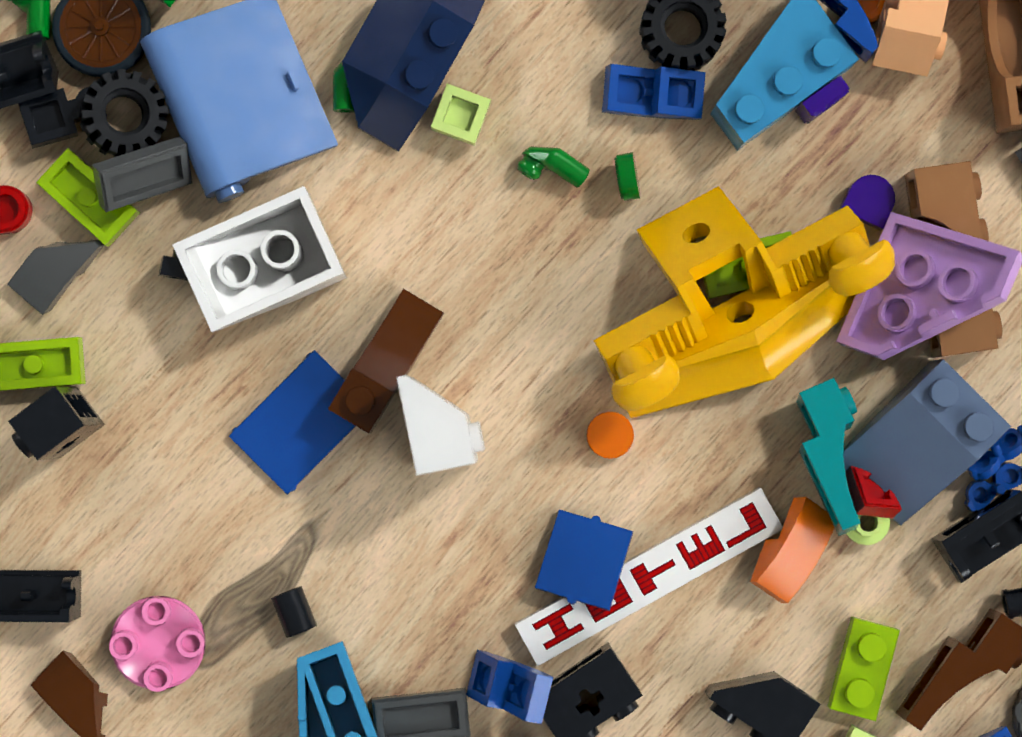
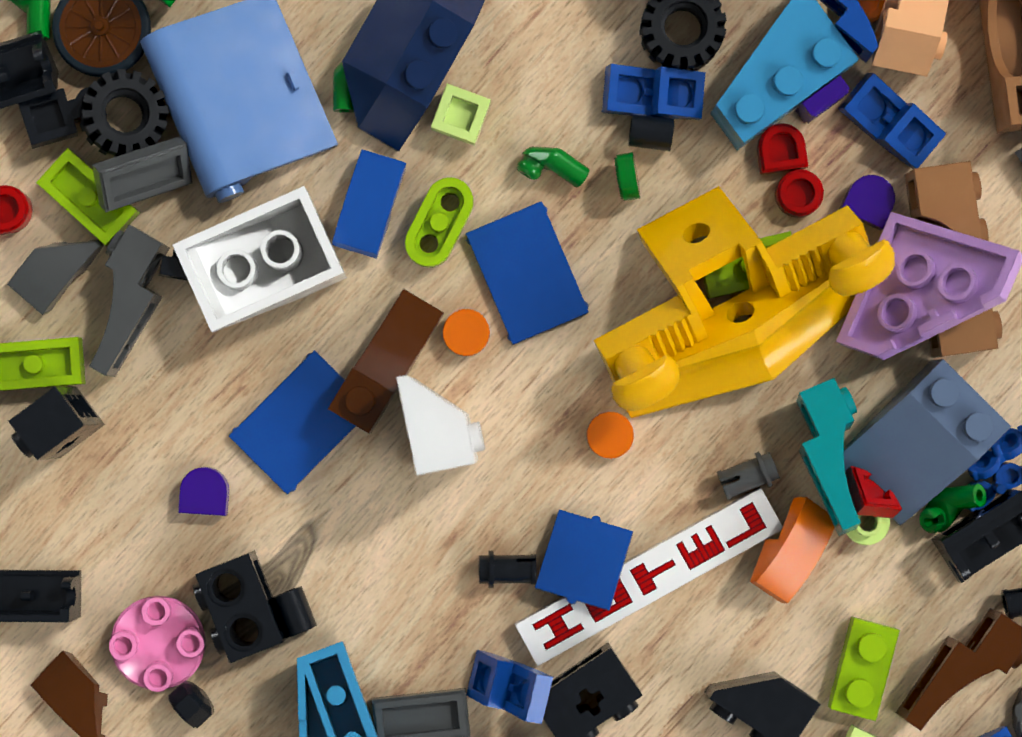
none -> dark grey slope [89,224,170,377]
none -> black tile [168,680,214,728]
none -> dark purple tile [178,467,229,516]
none -> black brick [193,550,287,663]
none -> blue slope [332,149,406,259]
none -> lime plate [405,177,474,268]
none -> orange tile [443,309,490,356]
none -> blue piece [466,201,589,345]
none -> black pin [479,551,536,588]
none -> black hinge [628,113,675,151]
none -> dark grey pin [717,451,780,500]
none -> red tile [757,123,809,175]
none -> red tile [775,169,824,218]
none -> blue slope [837,73,946,169]
none -> green arm [919,484,987,533]

